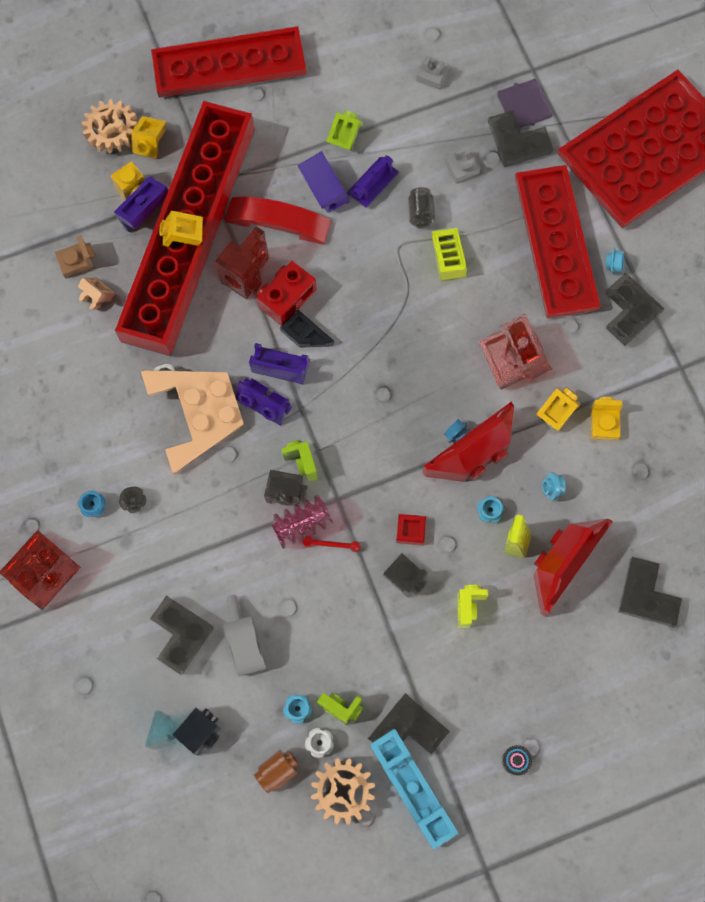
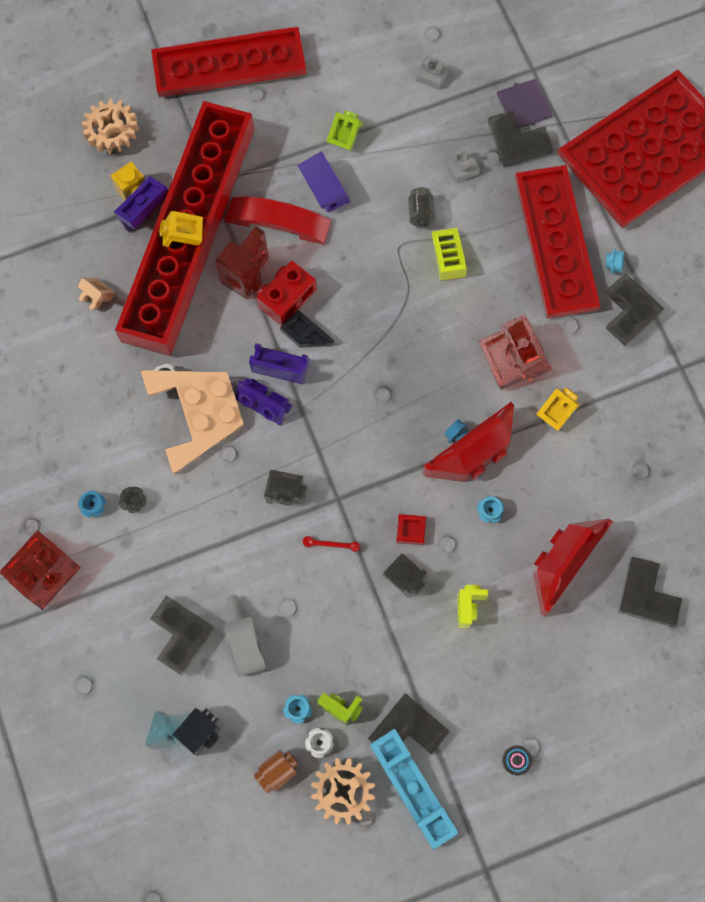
medium nougat bracket [55,235,96,279] -> none
yellow bracket [132,116,167,159] -> none
clear pink piece [270,494,333,549] -> none
lime bracket [281,440,318,482] -> none
dark purple hinge [347,155,399,208] -> none
neon yellow slope [504,514,532,558] -> none
medium azure plate [542,472,565,500] -> none
yellow bracket [591,397,623,440] -> none

